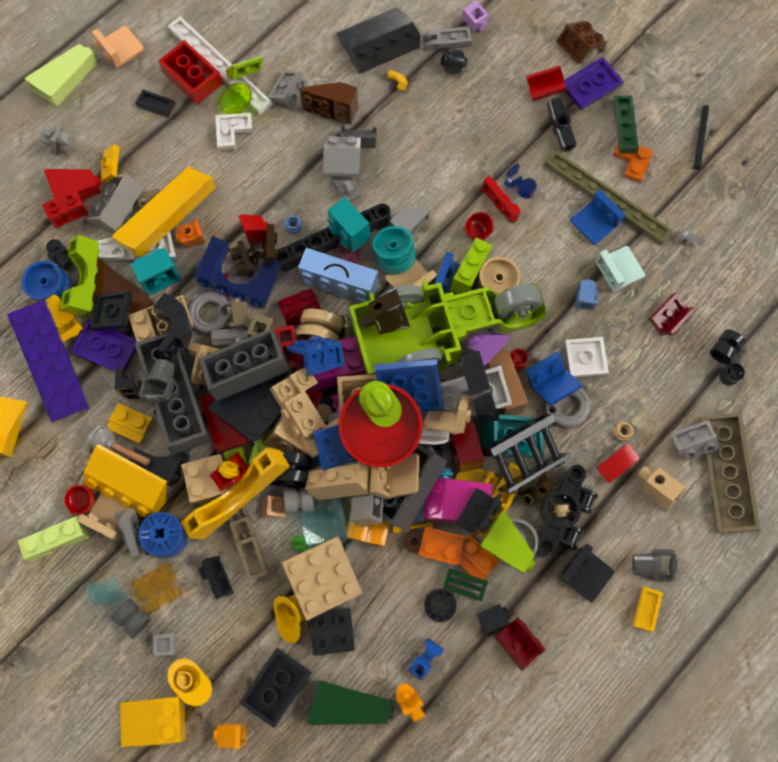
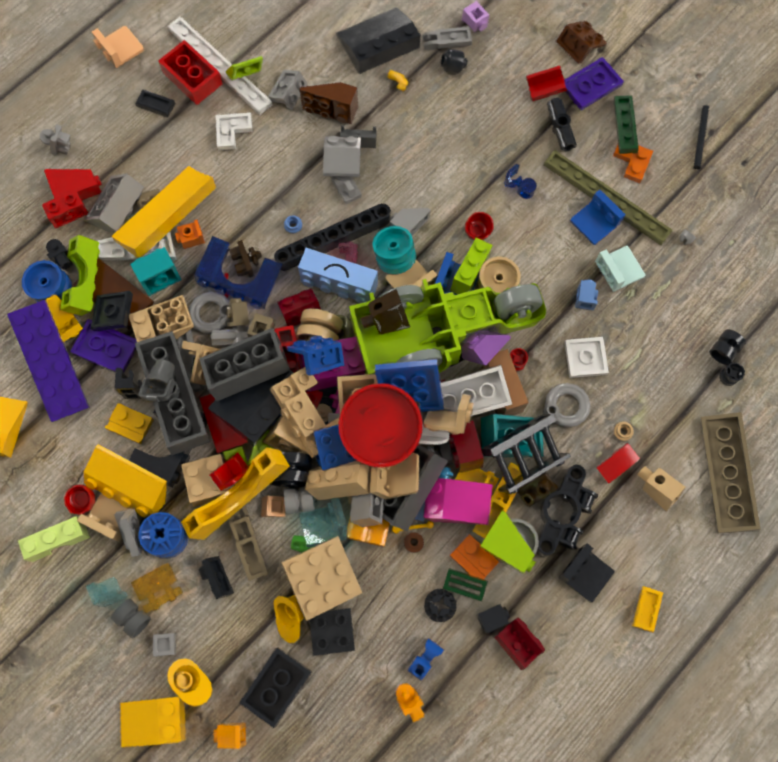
yellowish green slope [25,44,98,107] -> none
light grey piece [87,424,150,466] -> none
yellow plate [100,144,119,184] -> none
black arch [153,293,192,361] -> none
yellow plate [219,461,239,479] -> none
clear neon green dish [220,82,252,114] -> none
red slope [238,214,269,247] -> none
dark brown plate [261,224,278,267] -> none
dark green slope [307,680,395,725] -> none
teal brick [327,197,370,253] -> none
lime piece [359,381,402,427] -> none
orange plate [418,527,465,566] -> none
black bracket [455,488,503,536] -> none
black arch [460,351,500,425] -> none
red hinge [481,175,521,223] -> none
blue bracket [525,352,582,406] -> none
tan plate [552,503,572,517] -> none
dark grey piece [632,549,678,582] -> none
dark red bracket [648,293,695,335] -> none
light grey bracket [671,420,720,461] -> none

